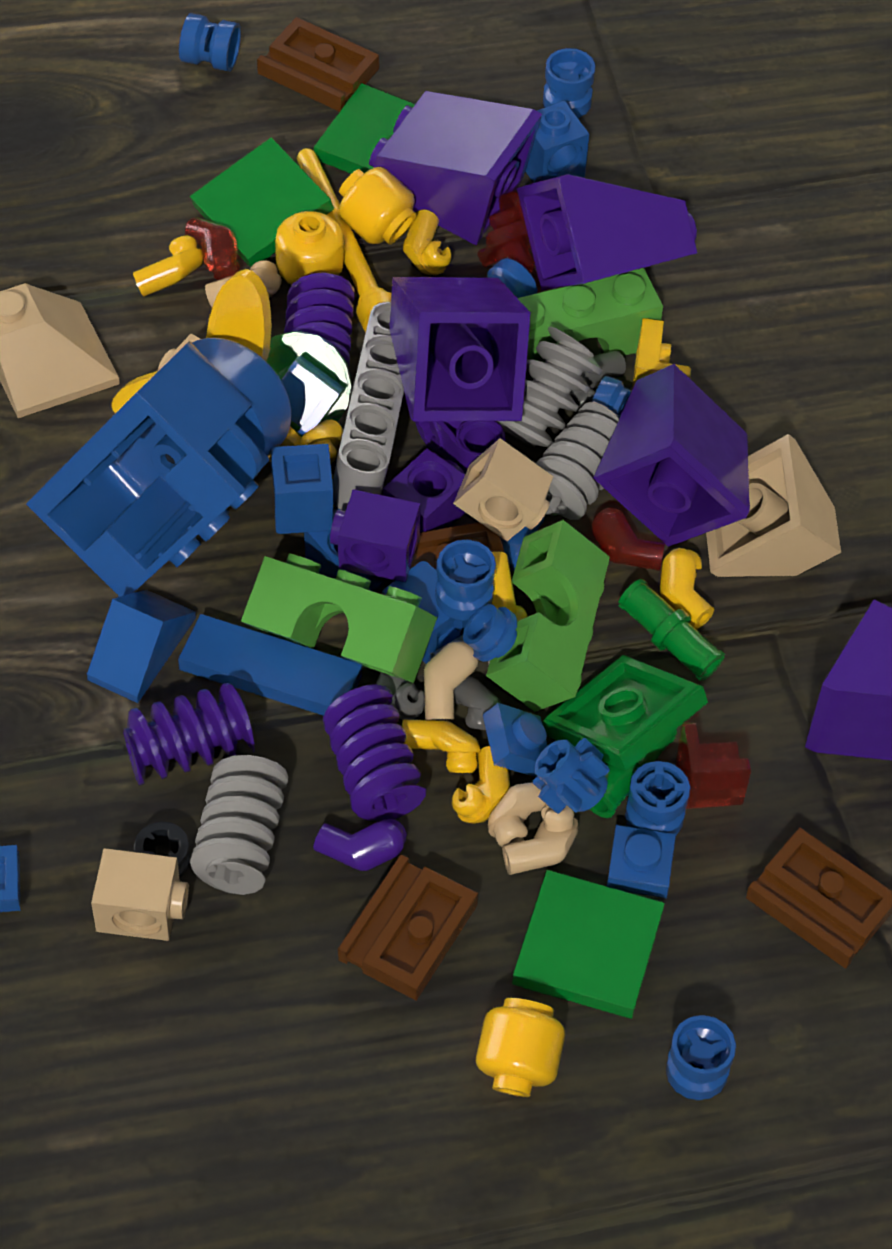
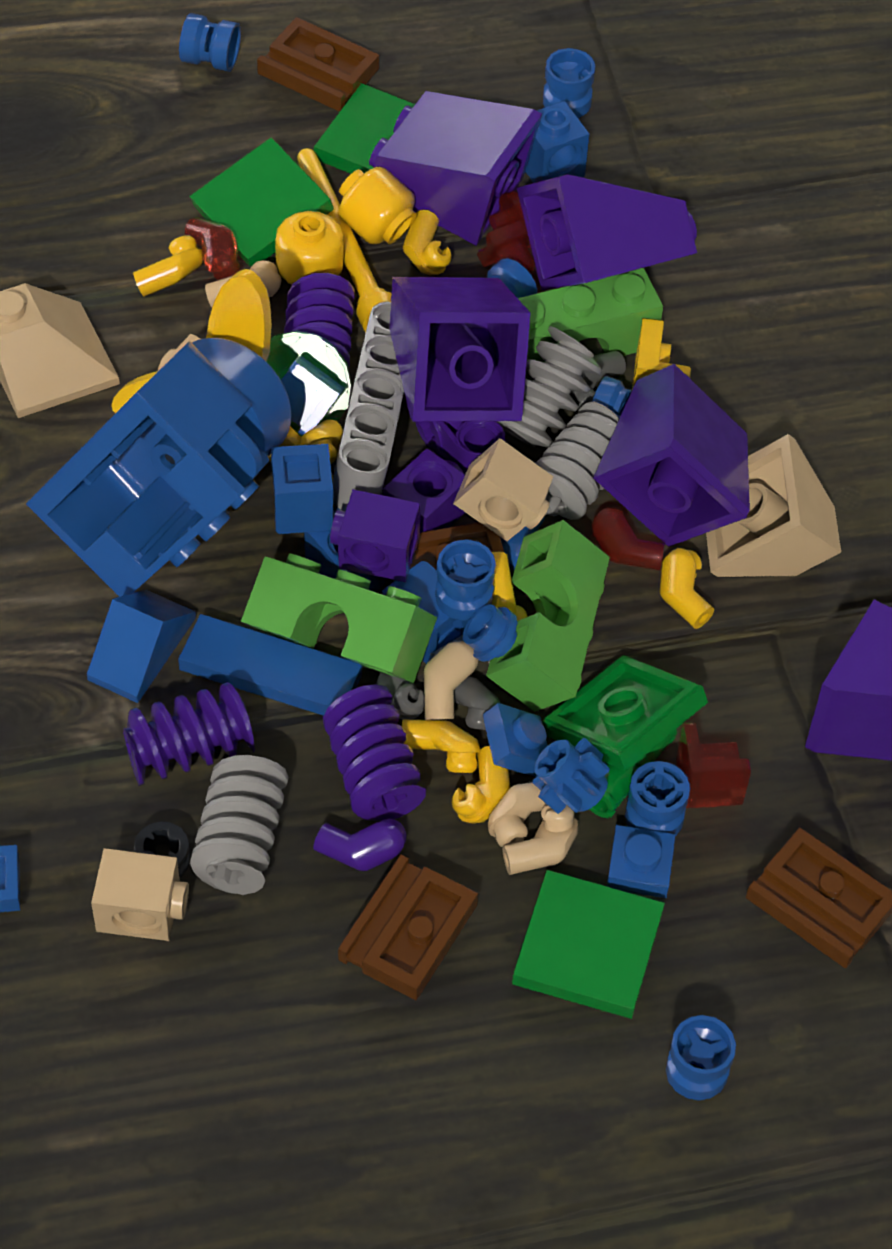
yellow head [476,998,565,1097] -> none
green pin [618,579,725,681] -> none

